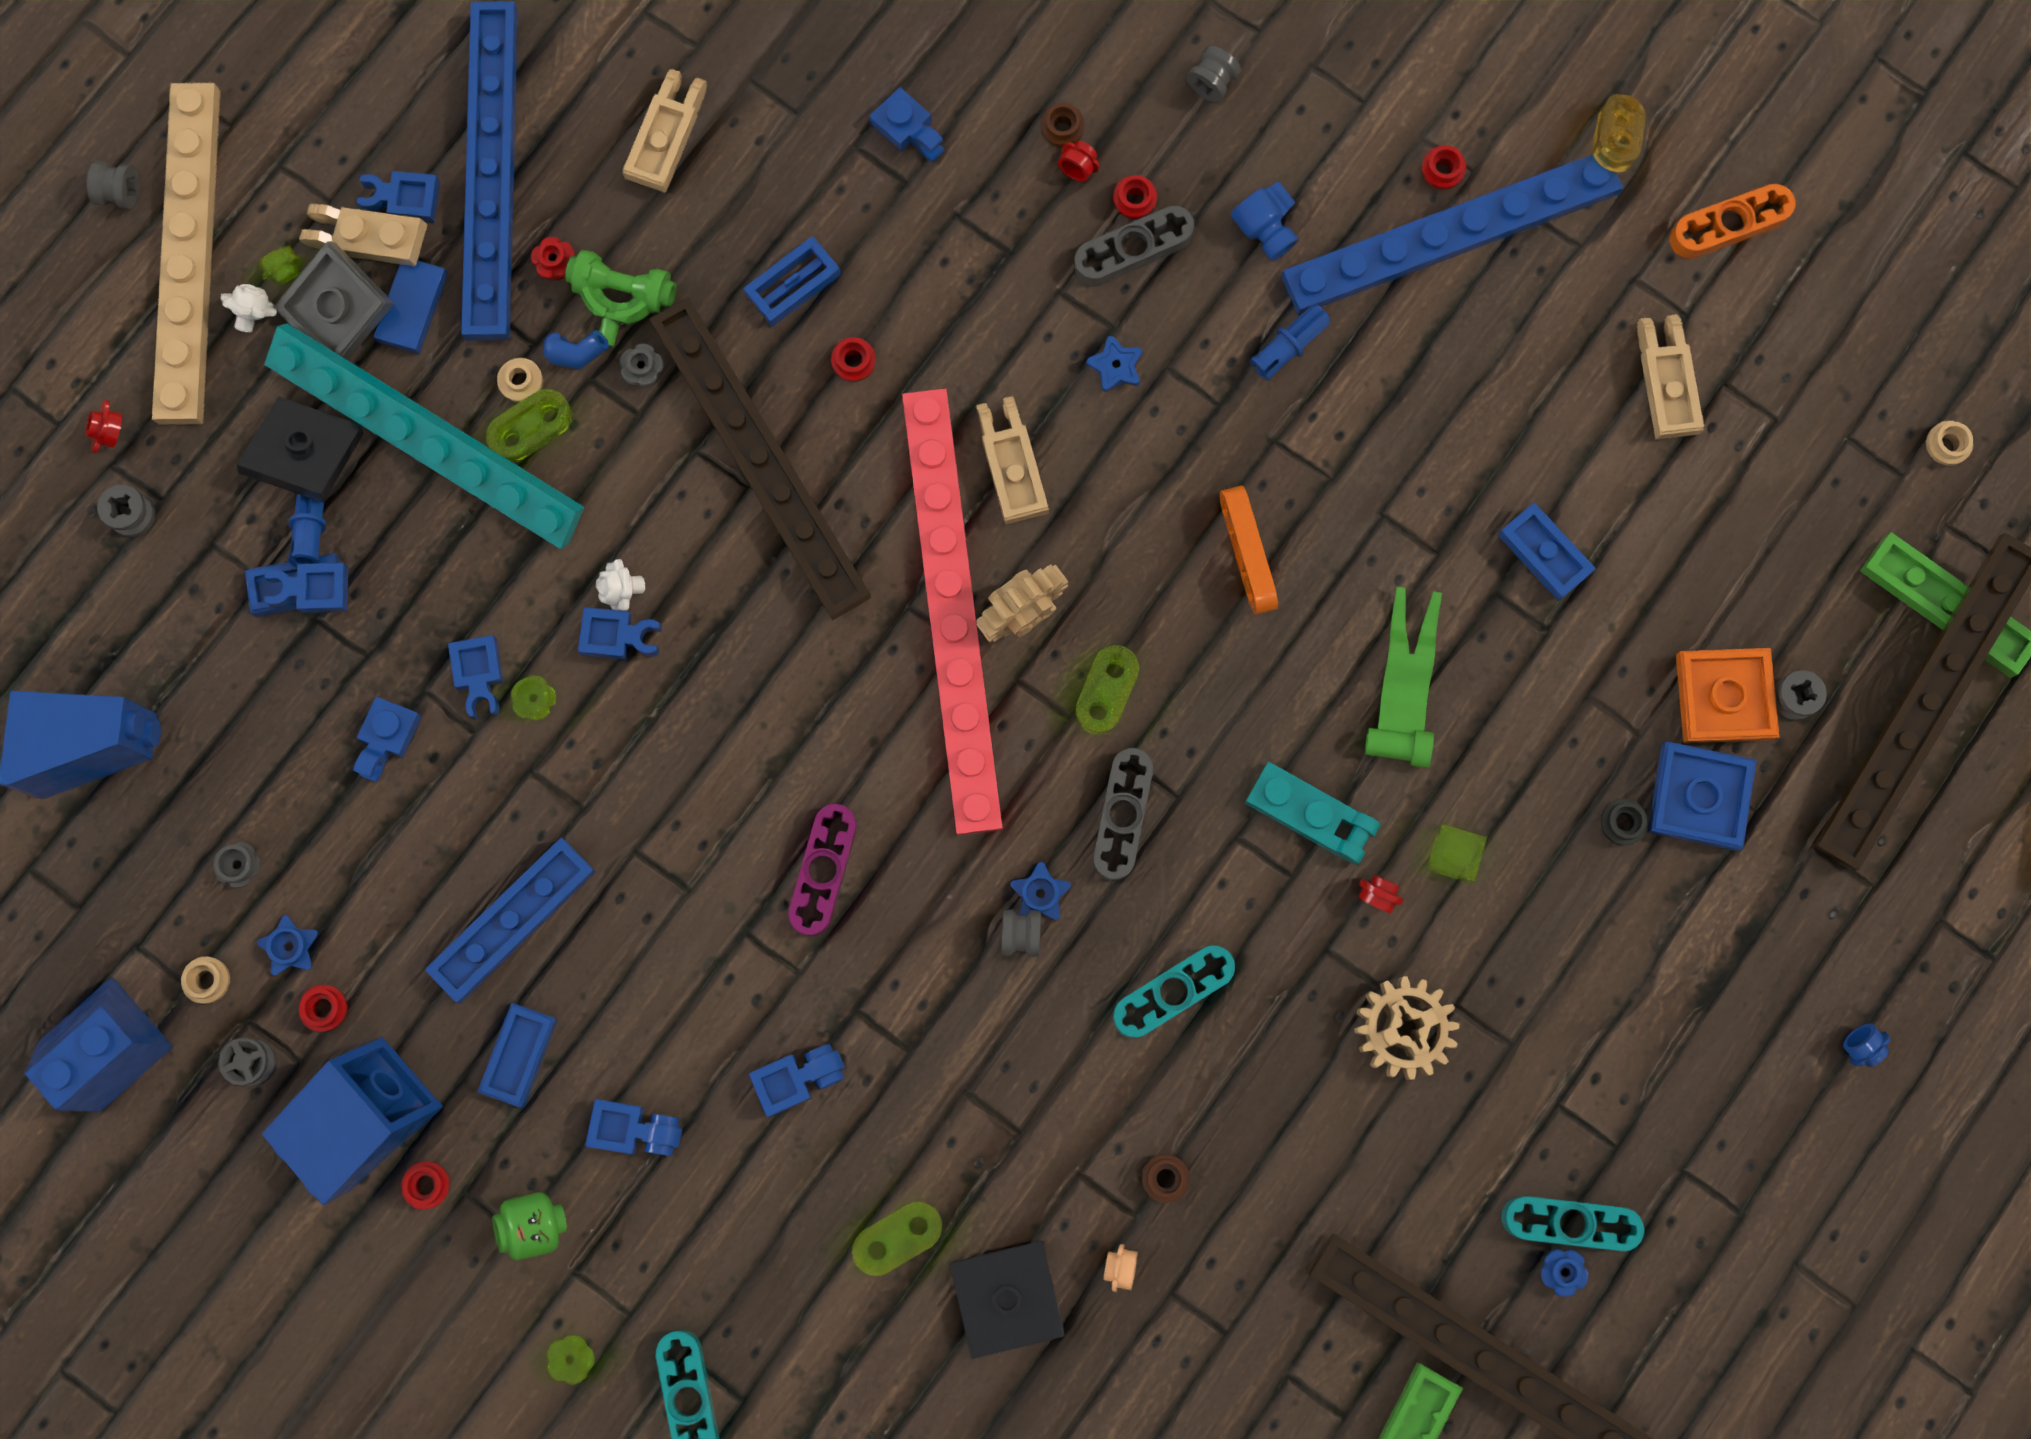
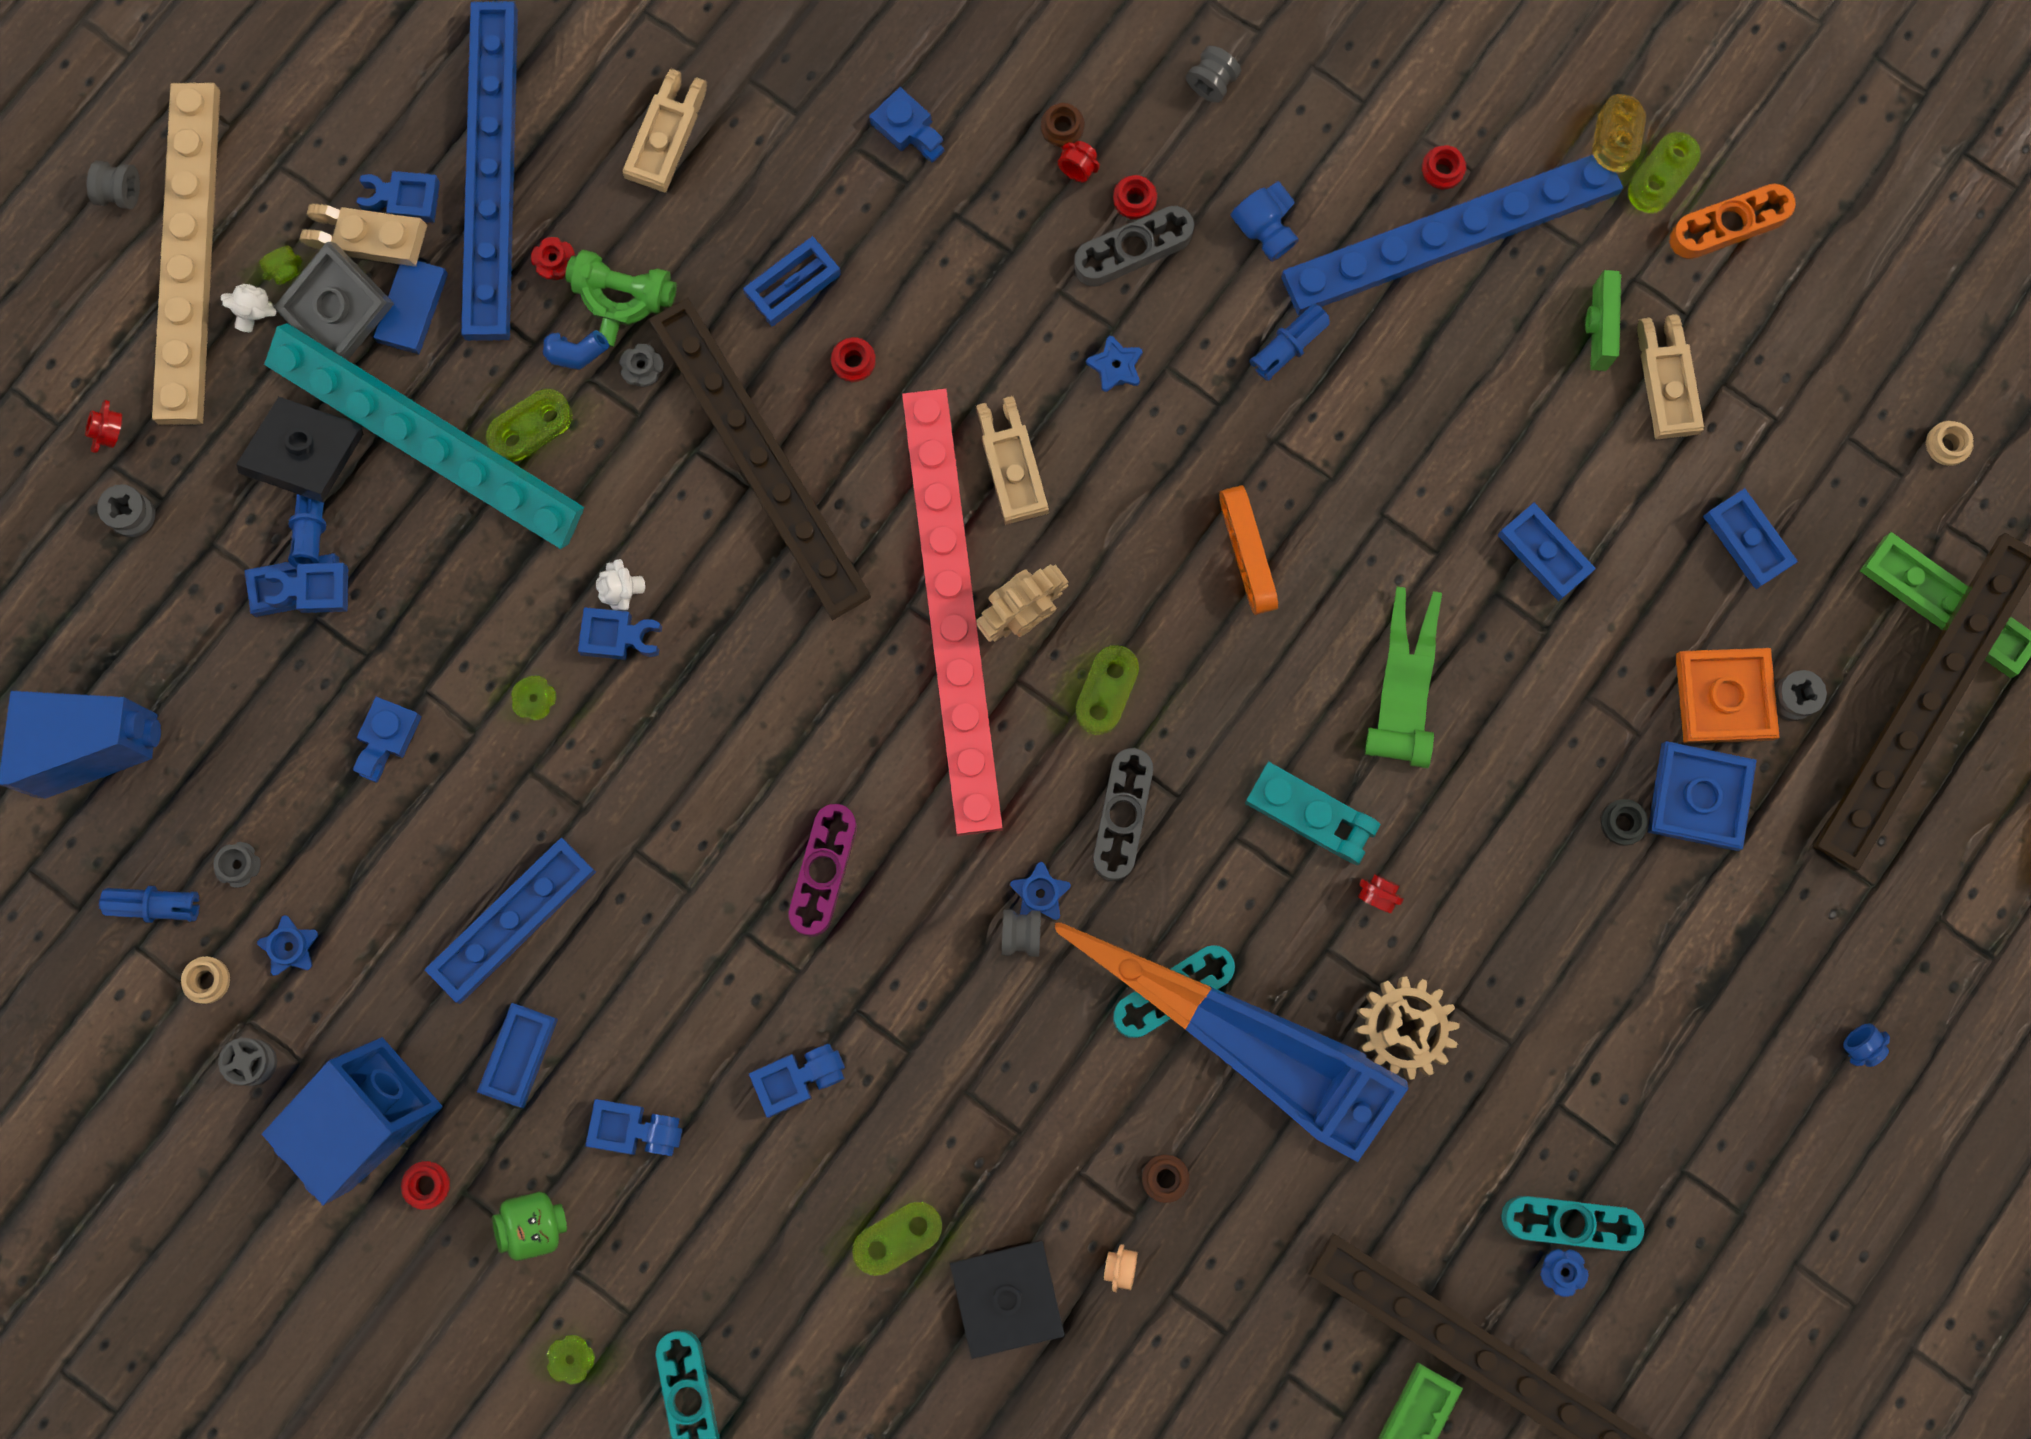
blue slope [25,978,173,1112] -> none
red plate [299,985,348,1032] -> none
blue plate [448,635,504,720] -> none
tan plate [497,358,543,403] -> none
clear neon green plate [1427,824,1487,883] -> none
none -> blue axle [99,886,200,923]
none -> blue plate [1055,923,1408,1162]
none -> bright green plate [1585,270,1621,371]
none -> clear neon green plate [1628,132,1701,213]
none -> blue plate [1703,488,1798,589]

